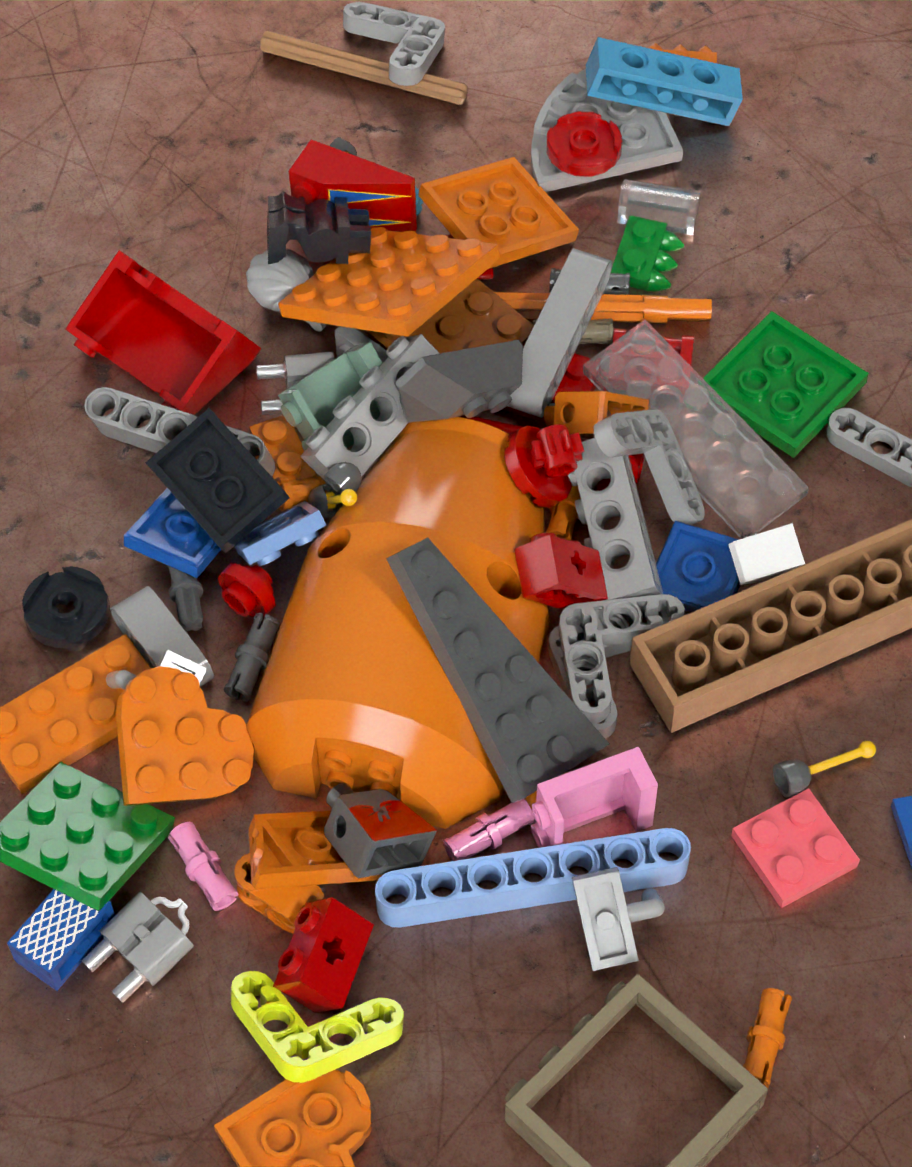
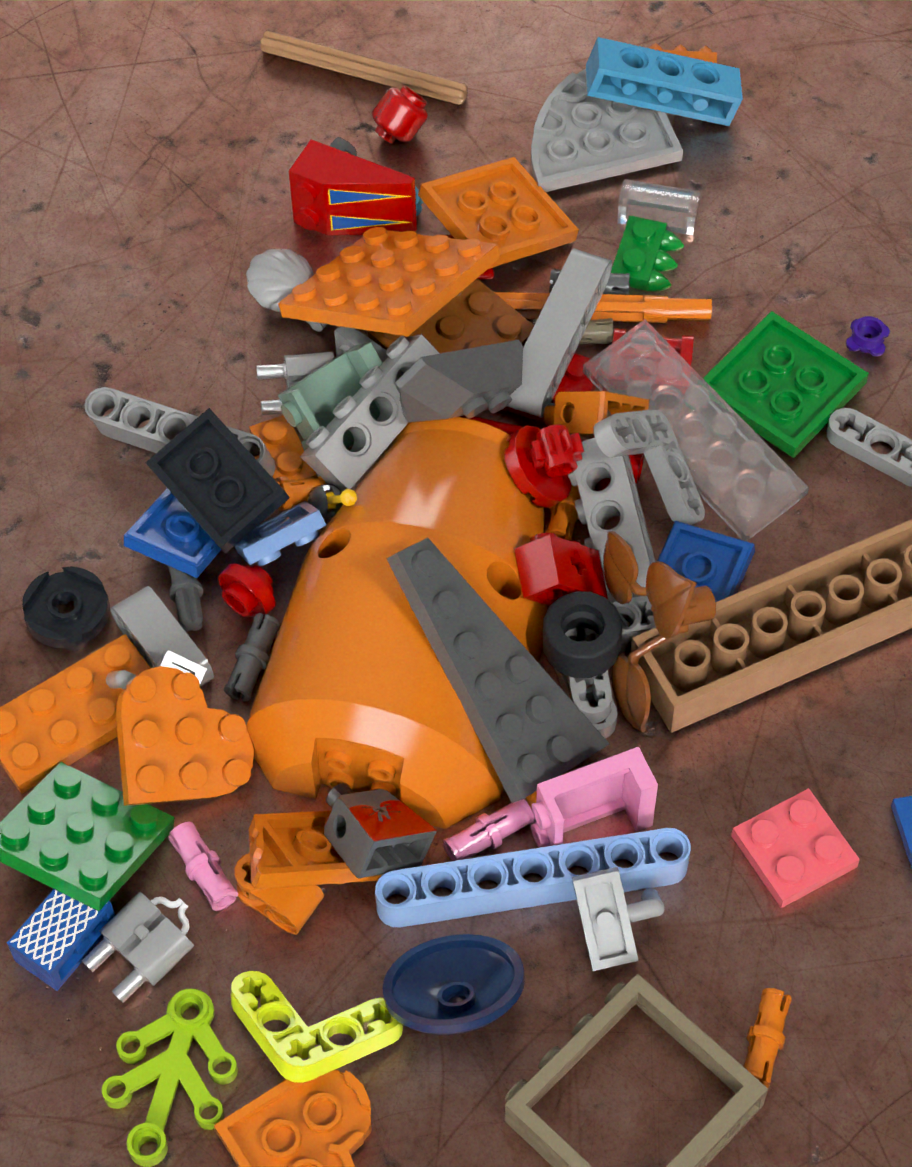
red windscreen [65,250,262,415] -> none
black hips [267,192,371,264] -> none
red brick [273,897,374,1013] -> none
dark grey hinge [324,462,361,494] -> none
light grey beam [343,2,445,86] -> none
red tile [546,111,622,177] -> none
white slope [728,523,805,585] -> none
dark grey hinge [773,741,876,798] -> none
none -> lime plant [102,989,238,1167]
none -> red head [372,85,428,144]
none -> dark blue dish [382,934,525,1035]
none -> black tyre [543,592,622,678]
none -> dark orange plant [603,531,716,733]
none -> dark purple plate [846,316,890,356]

